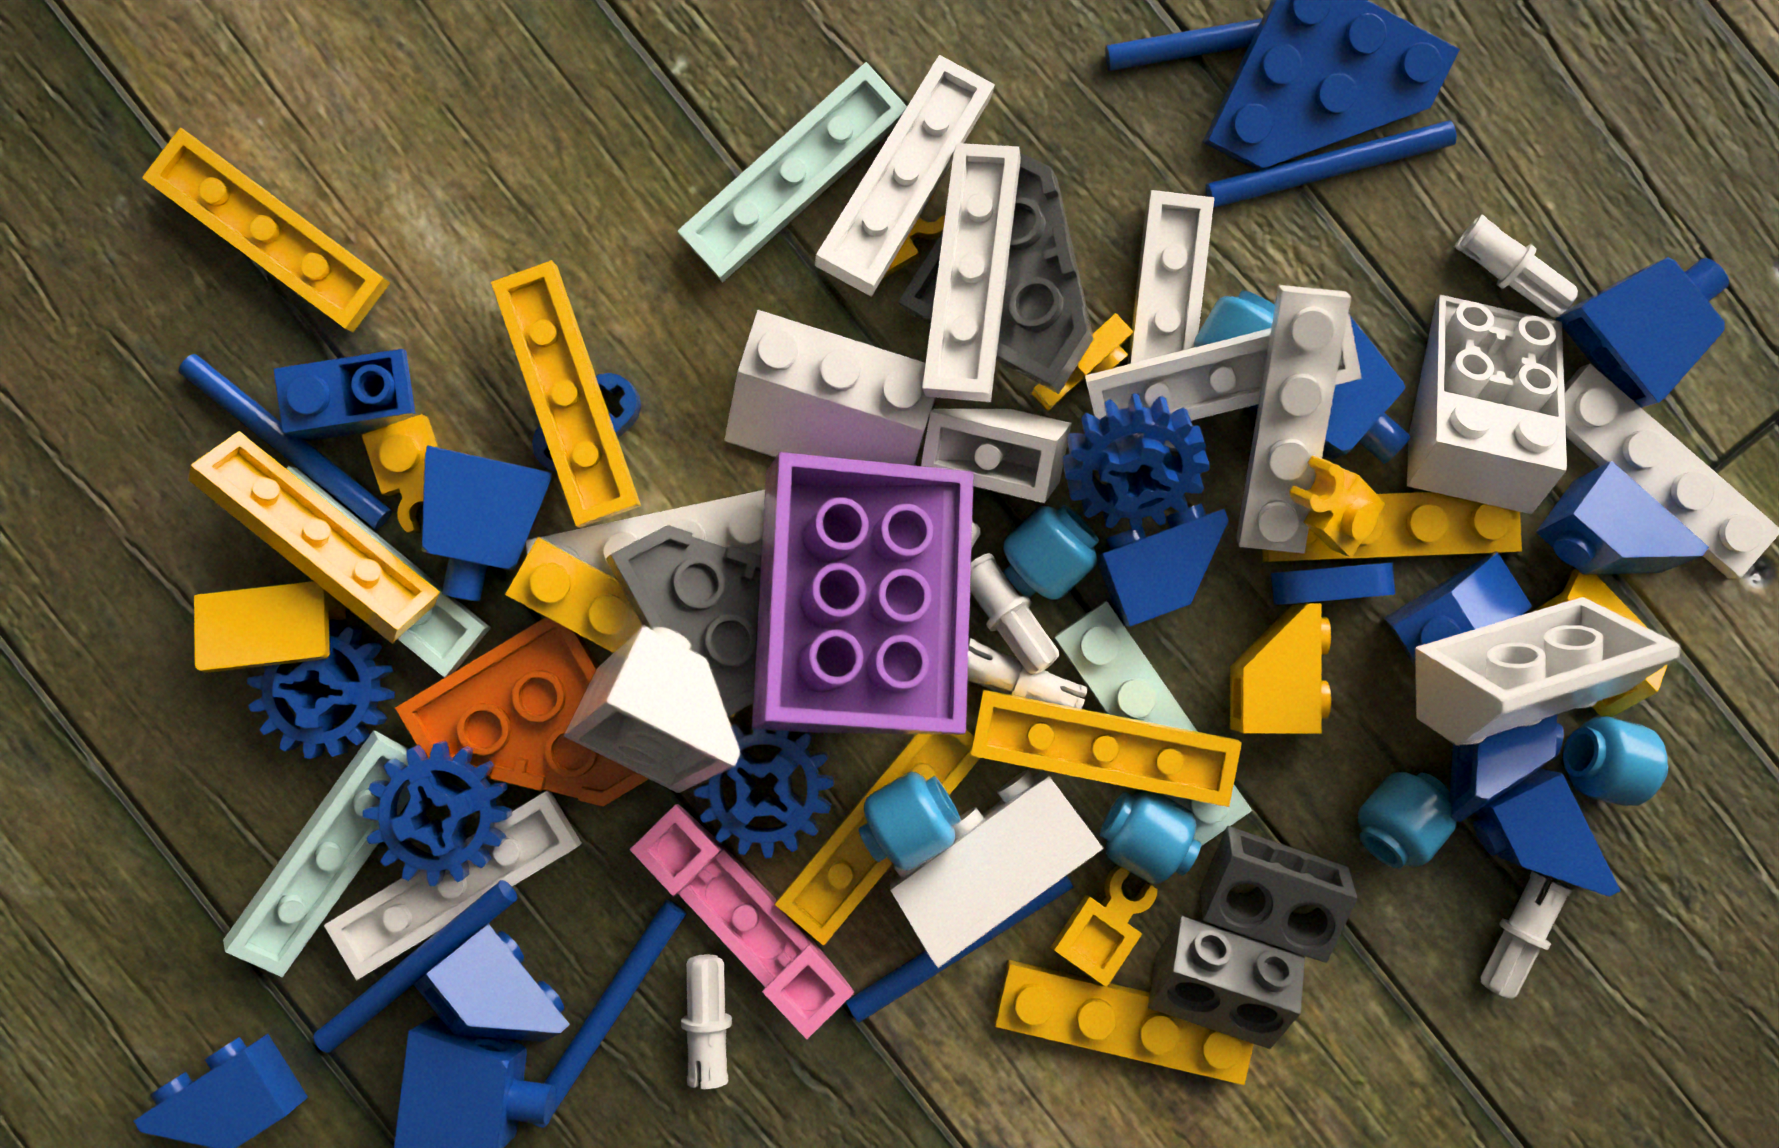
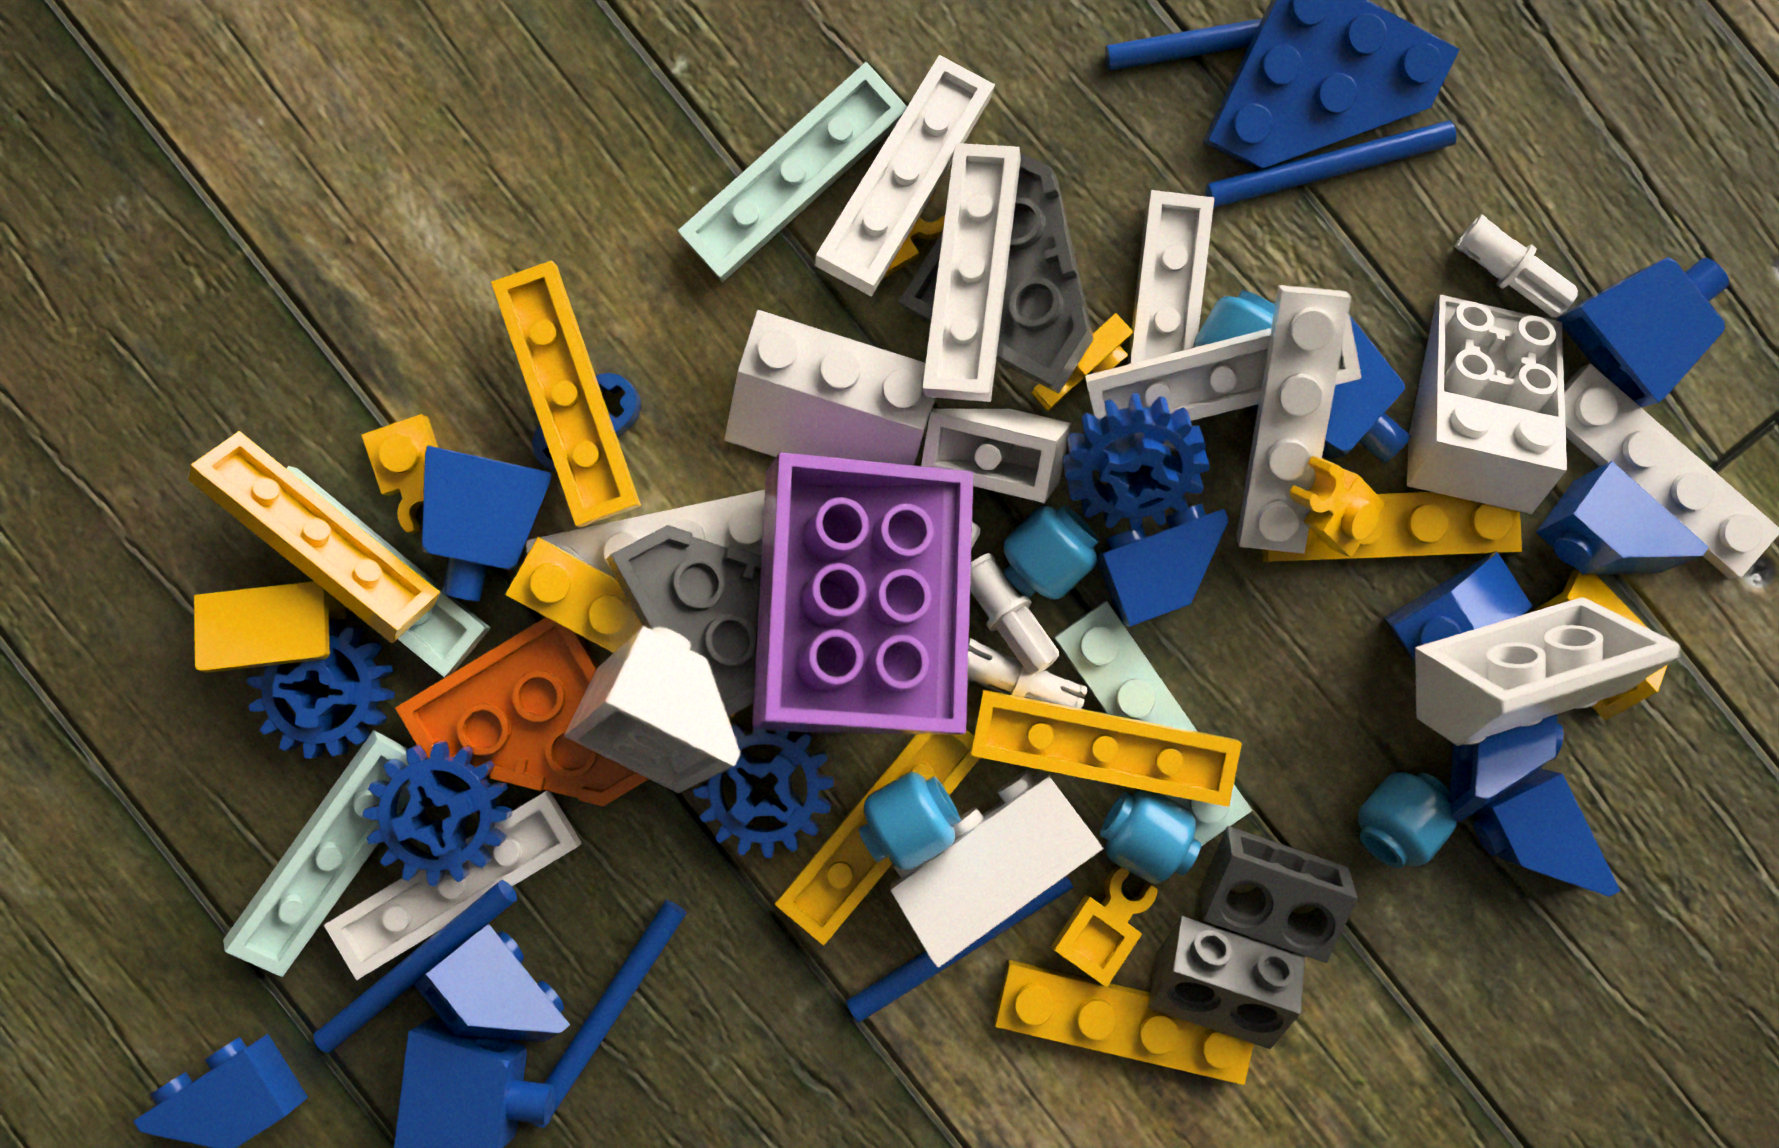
yellow plate [142,127,390,333] -> none
blue bar [178,354,392,530] -> none
blue slope [273,349,416,441] -> none
bright pink slope [629,804,854,1039] -> none
white axle [681,954,732,1089] -> none
yellow slope [1230,603,1331,734] -> none
blue beam [1271,563,1395,605] -> none
white axle [1481,870,1572,999] -> none
dark azure head [1563,716,1668,806] -> none

